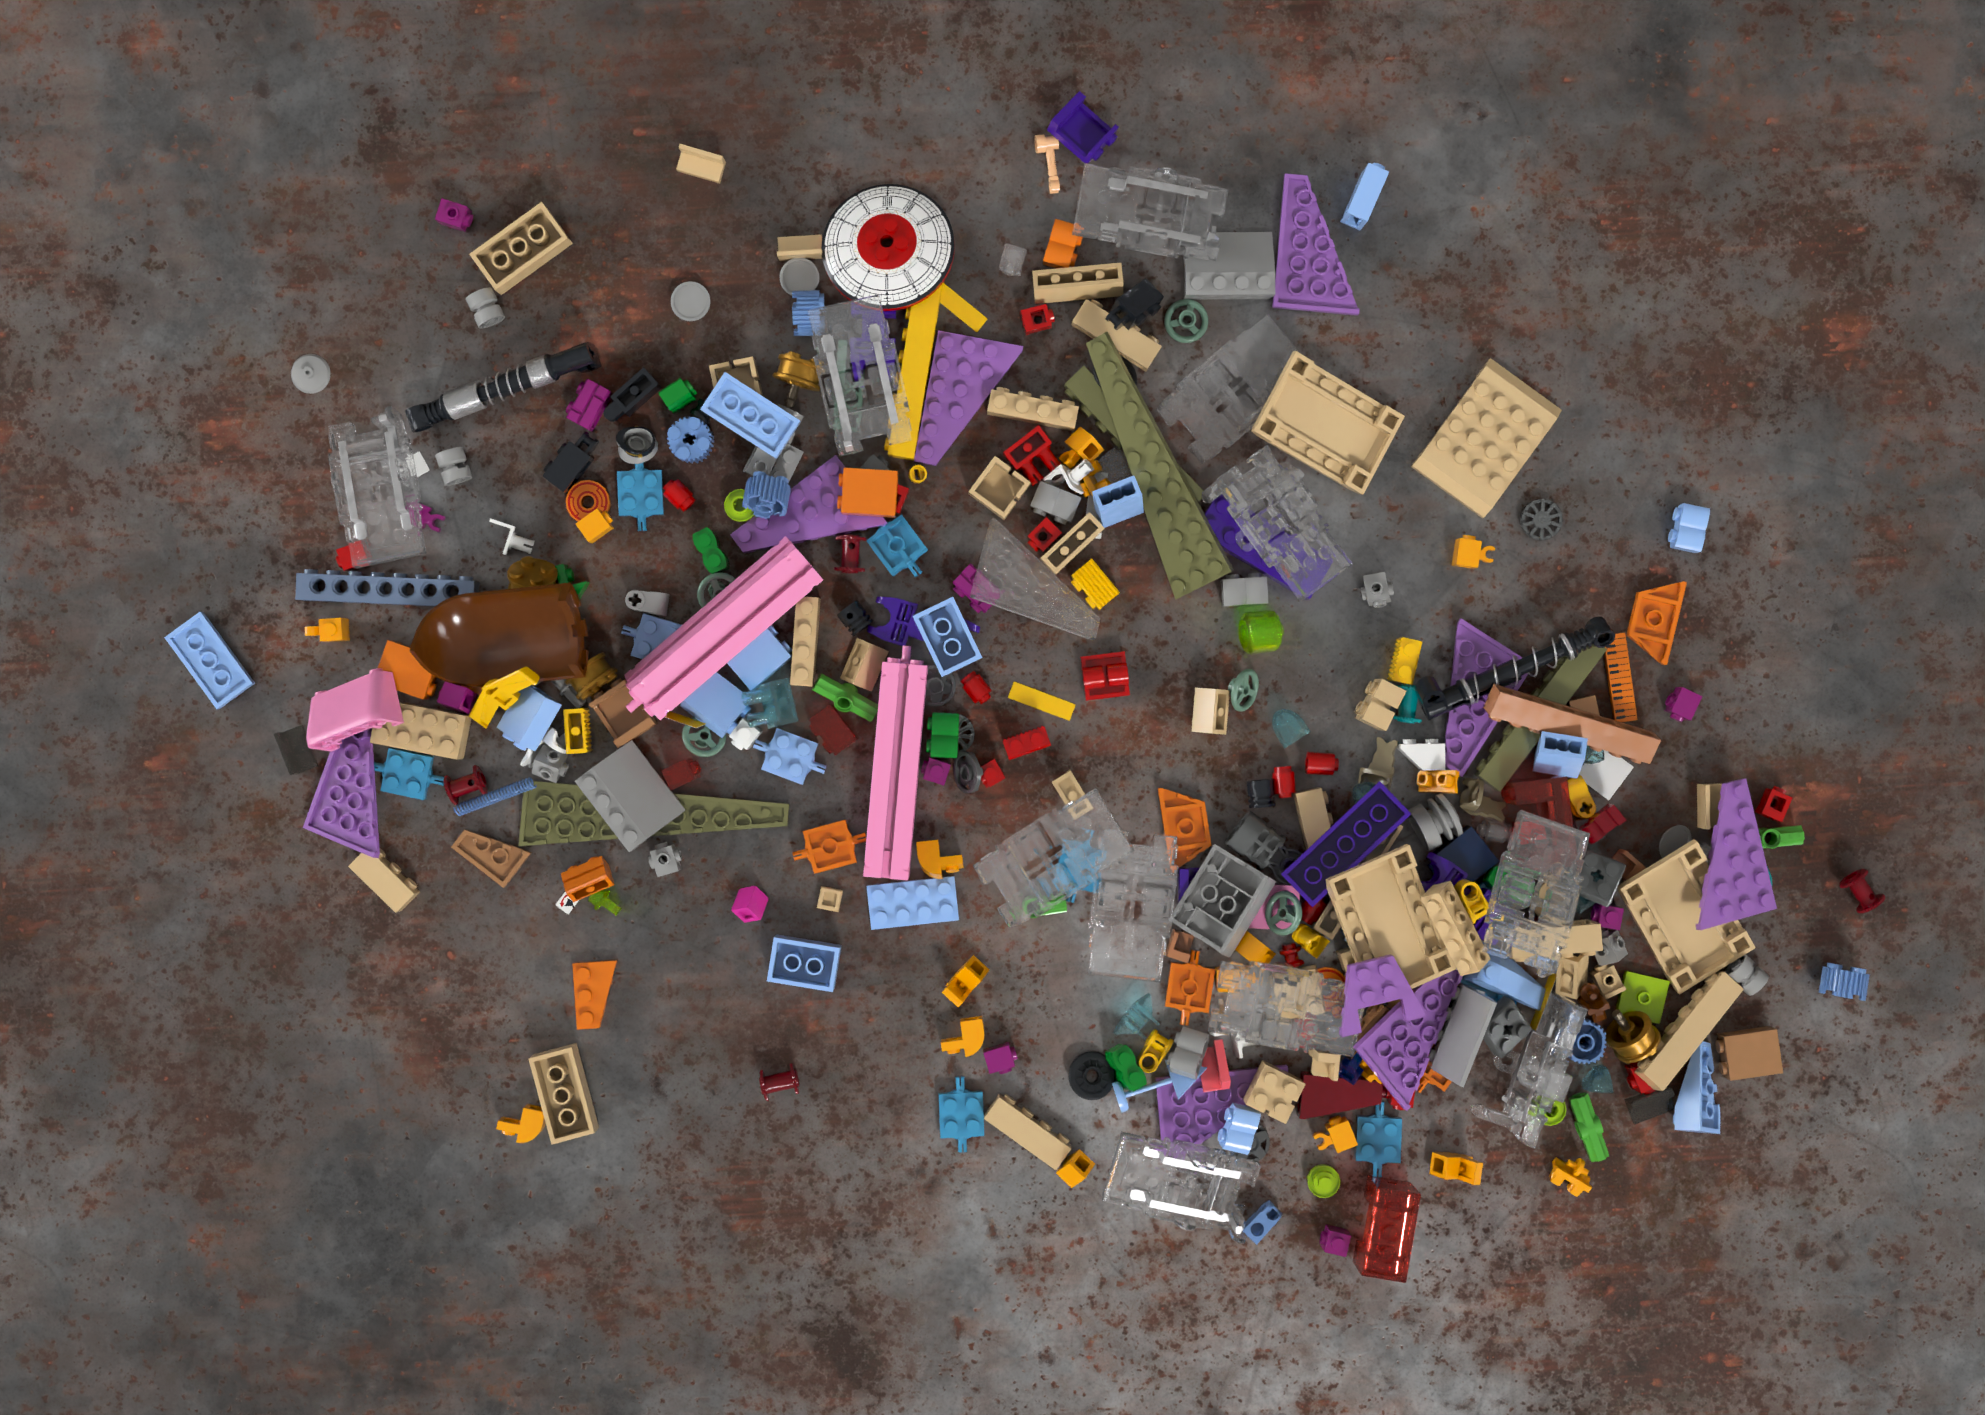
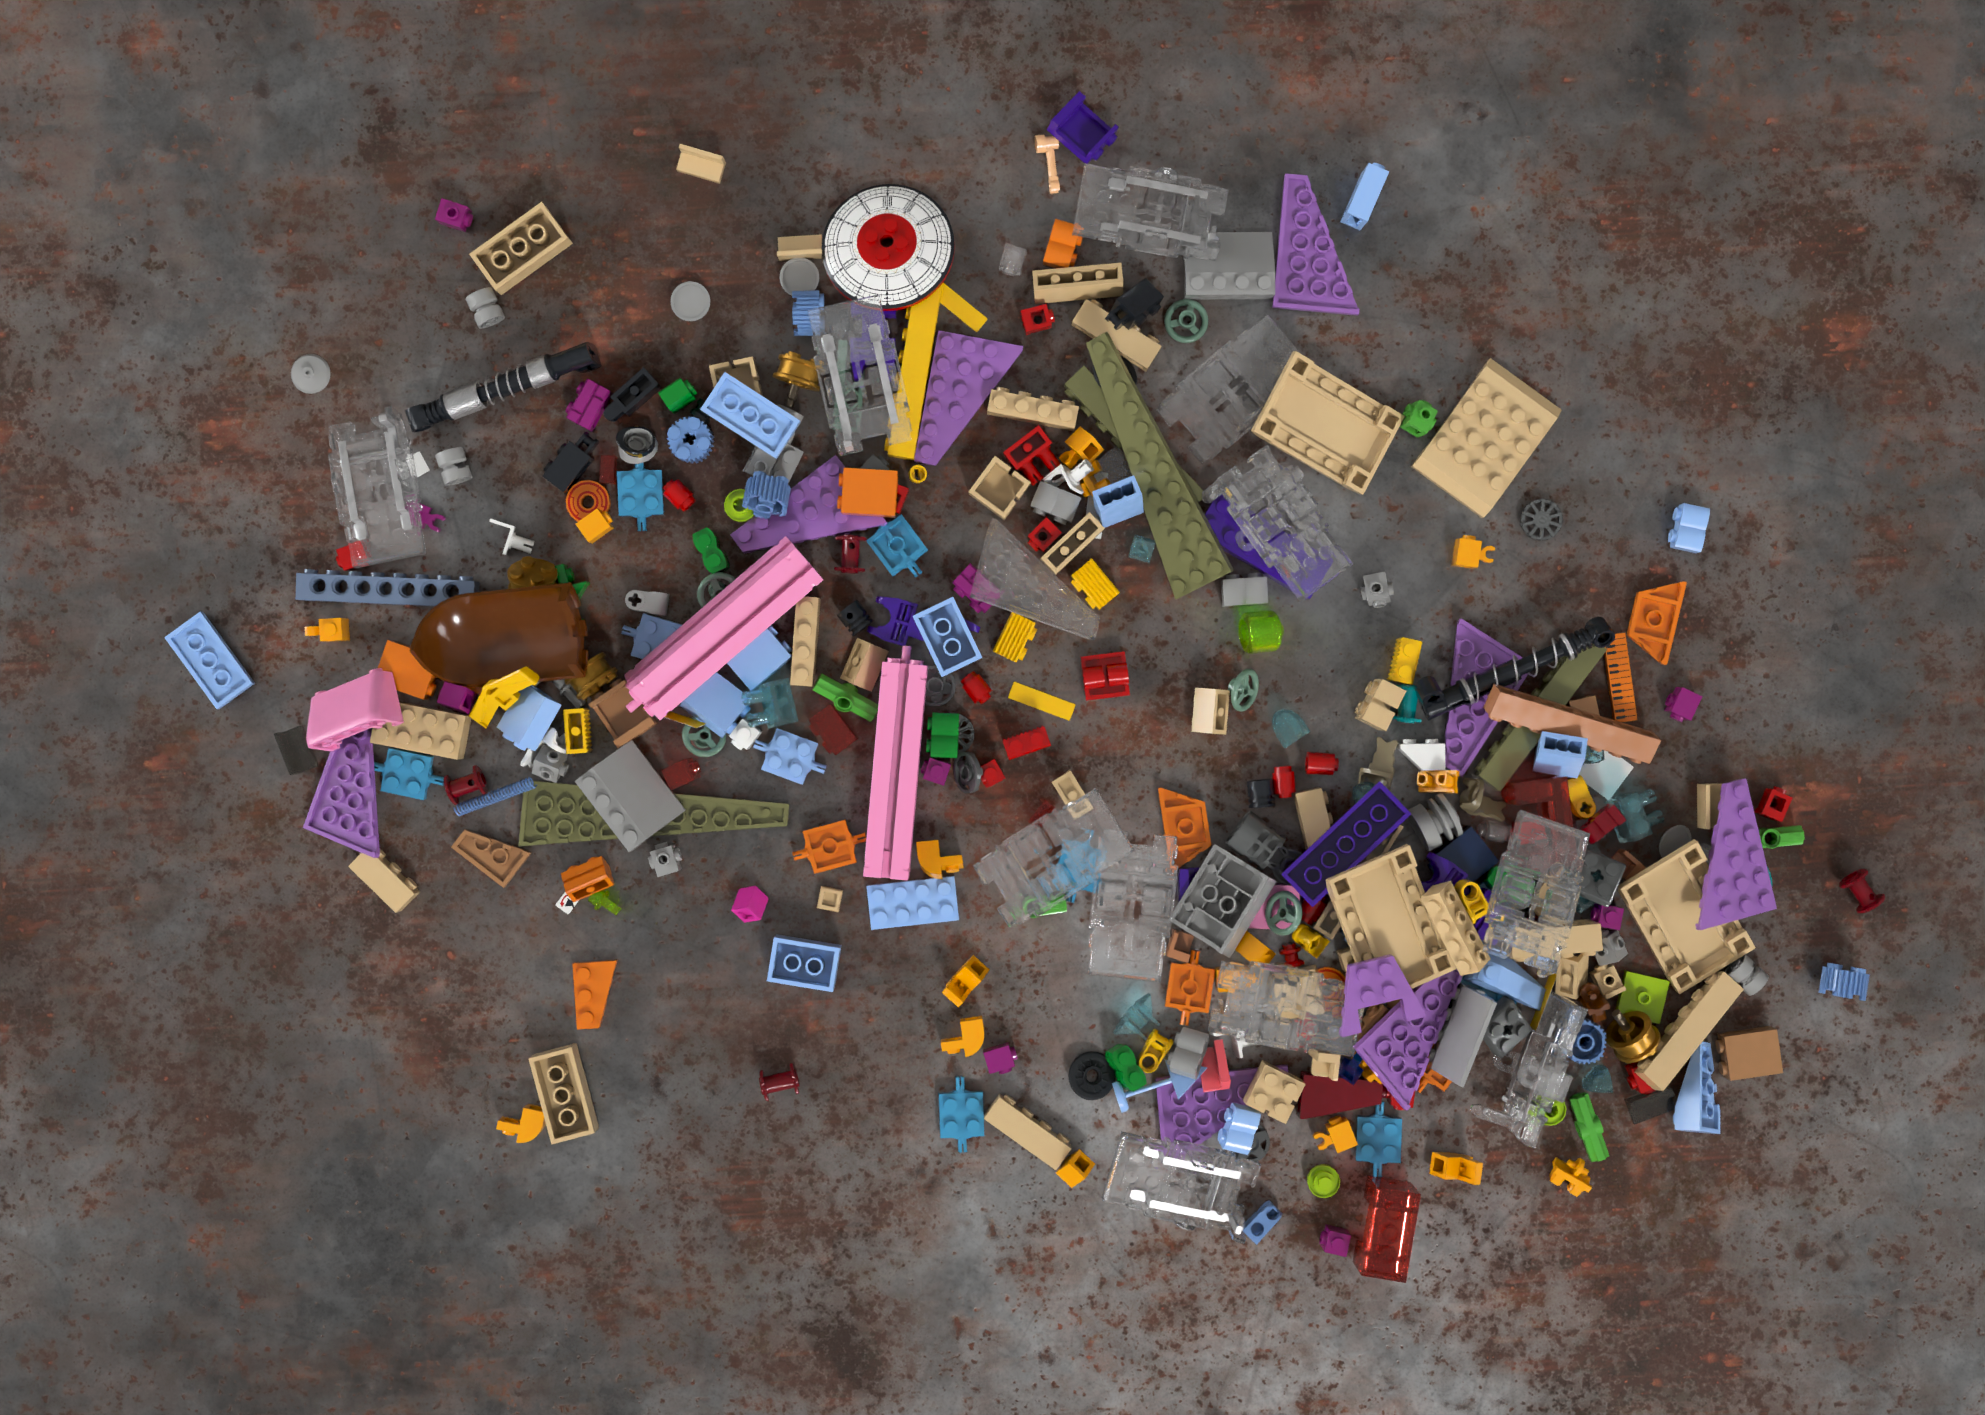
none -> clear red piece [599,455,617,485]
none -> yellow brick [993,611,1038,663]
none -> clear red piece [1028,800,1056,830]
none -> clear light blue tile [1128,535,1156,563]
none -> bright green brick [1400,400,1438,438]
none -> clear light blue brick [1605,789,1664,843]

